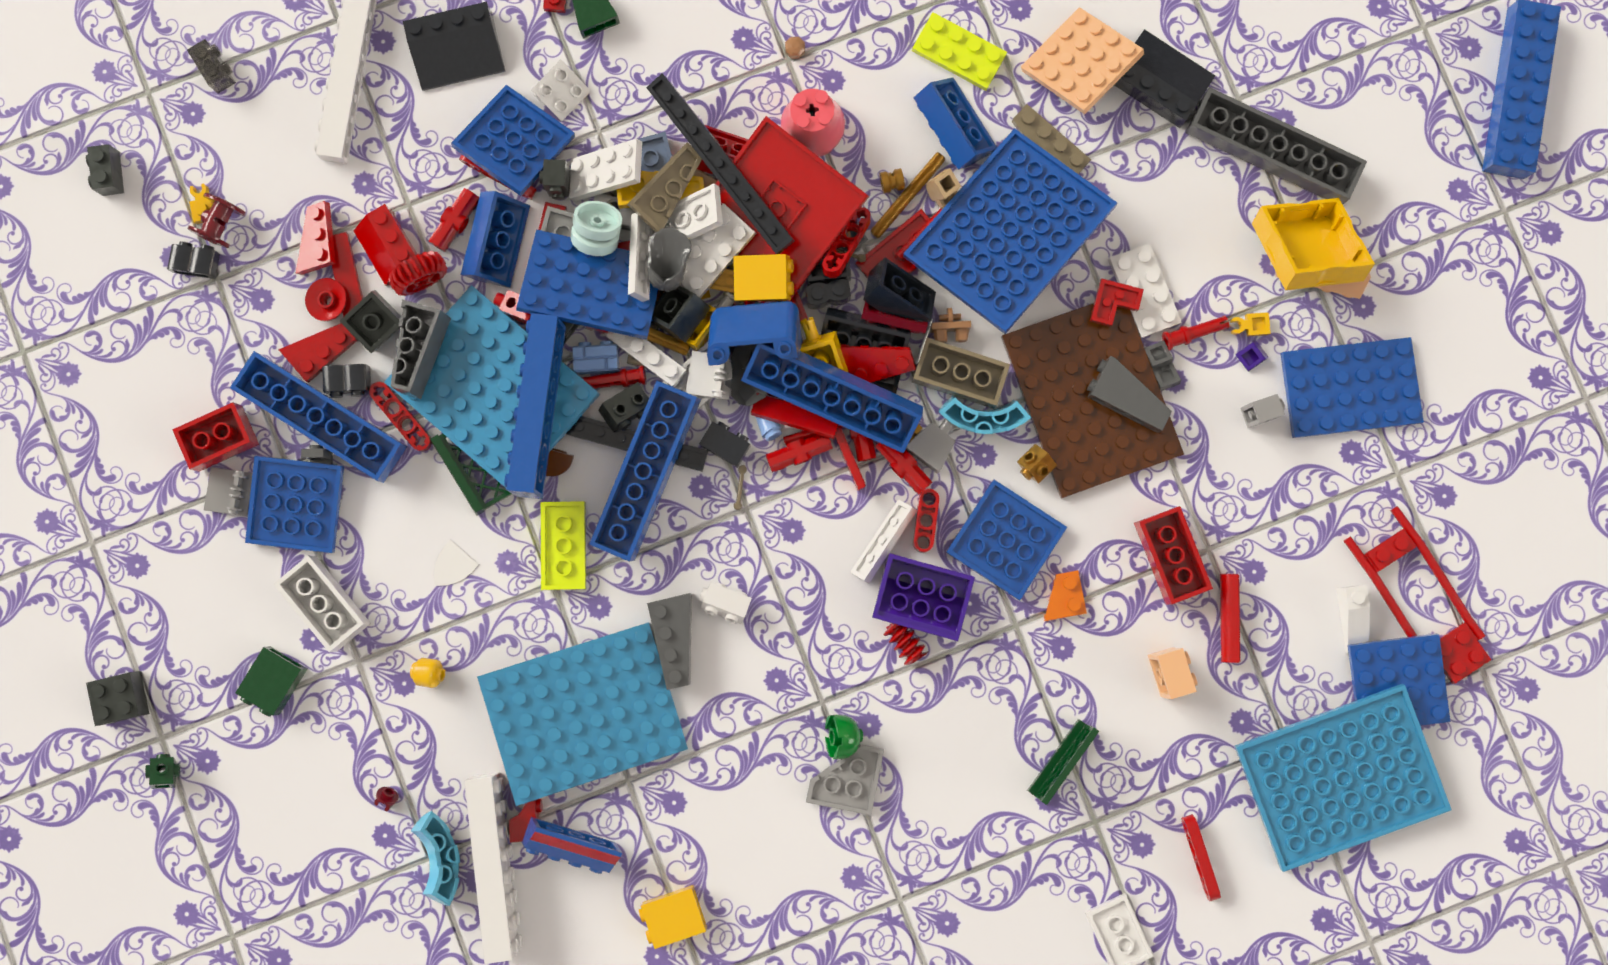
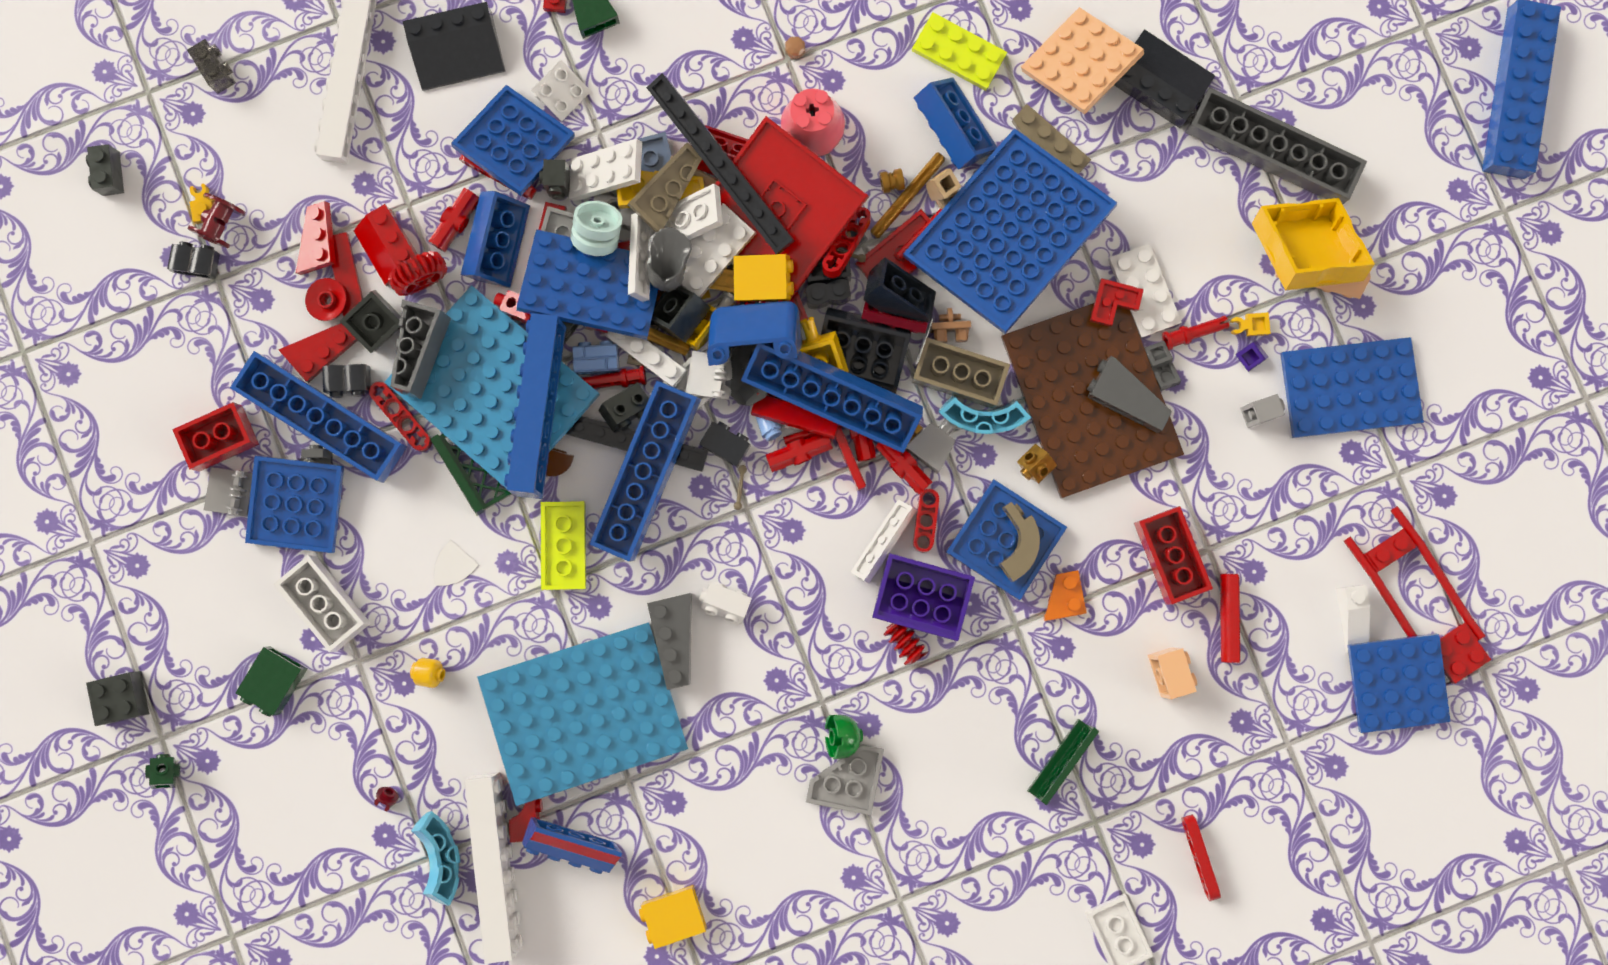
red wing [840,345,916,383] -> none
dark azure plate [1234,684,1452,872] -> none
none -> dark tan arch [998,502,1040,582]

